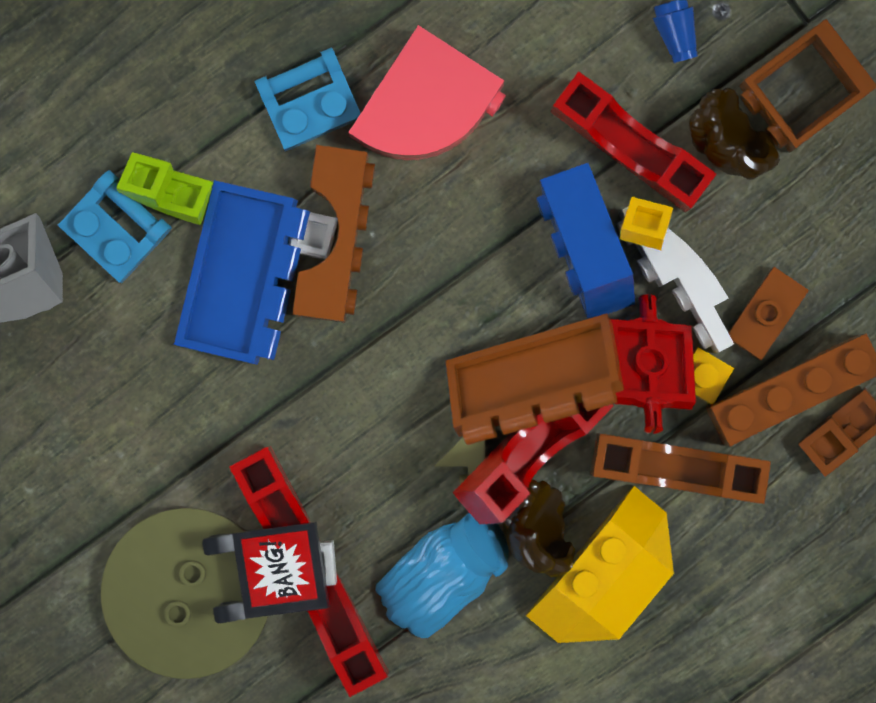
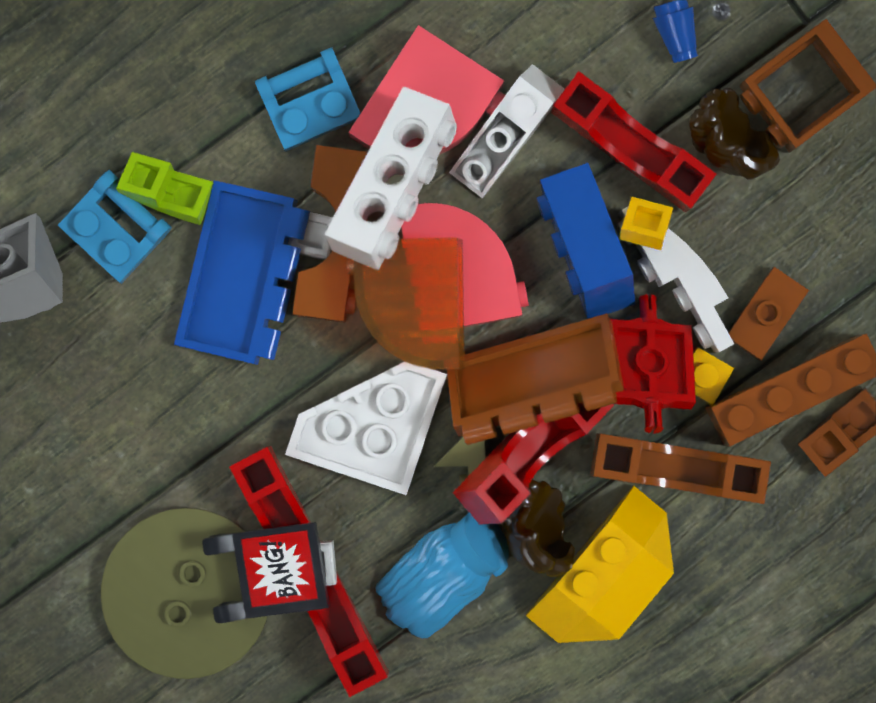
none -> white plate [285,361,447,495]
none -> white brick [324,86,457,270]
none -> clear orange brick [347,237,465,369]
none -> coral brick [401,203,529,335]
none -> white slope [449,64,565,198]

